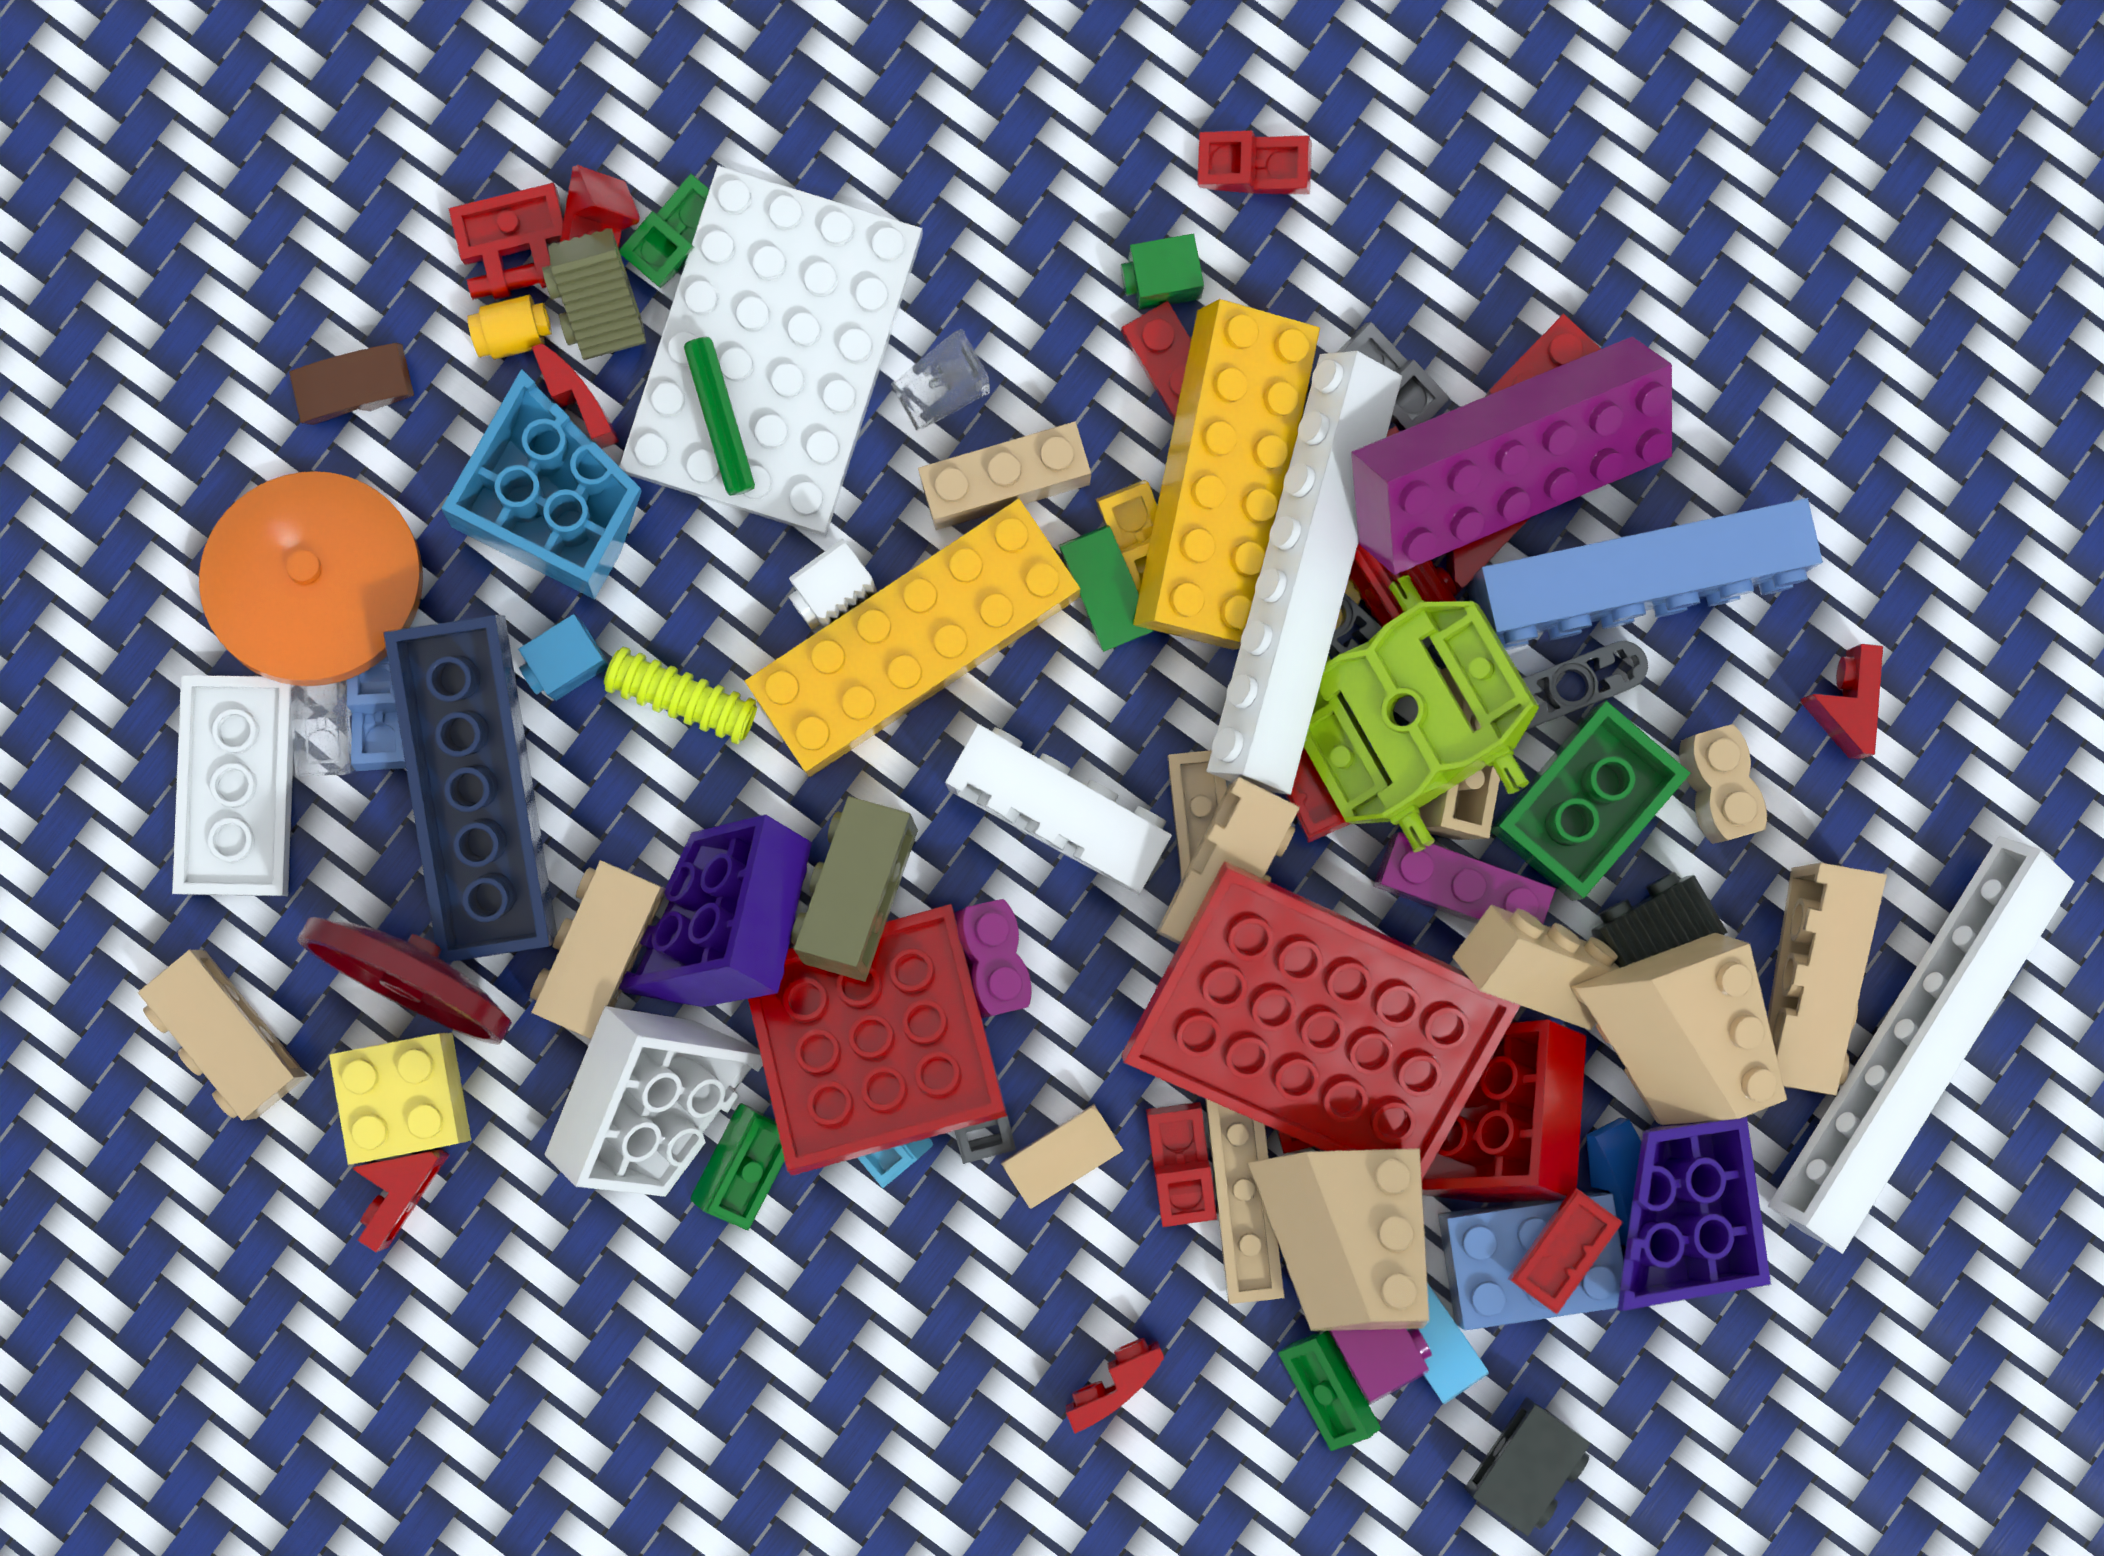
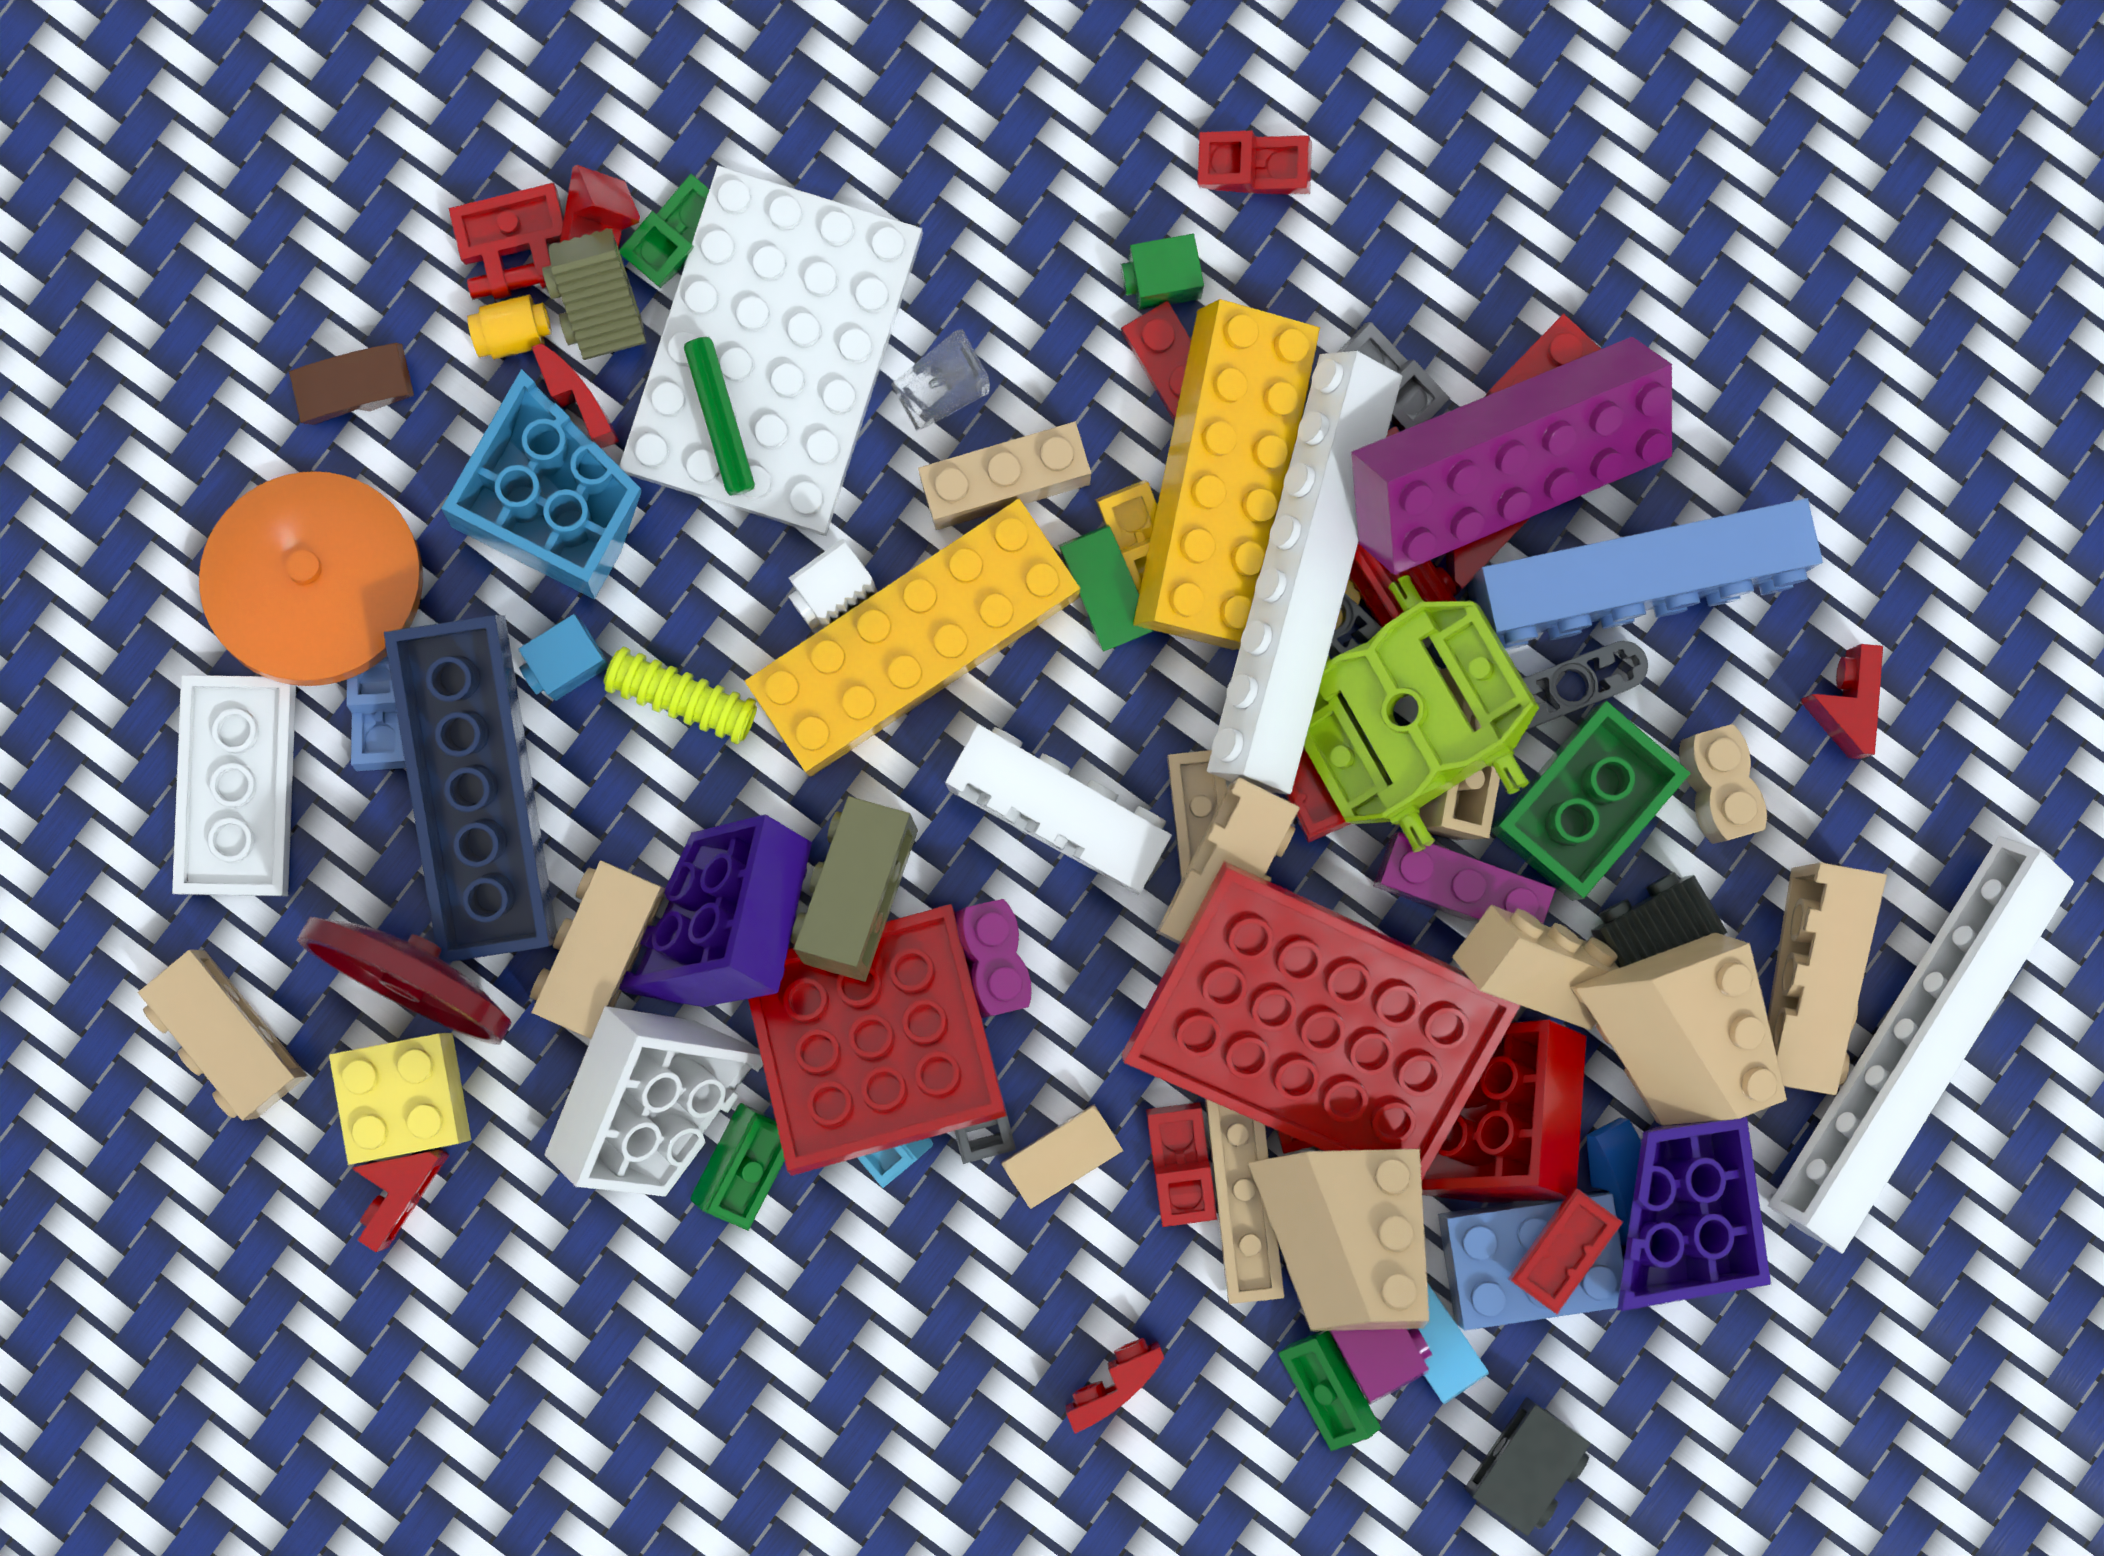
clear slope [291,680,355,777] -> none

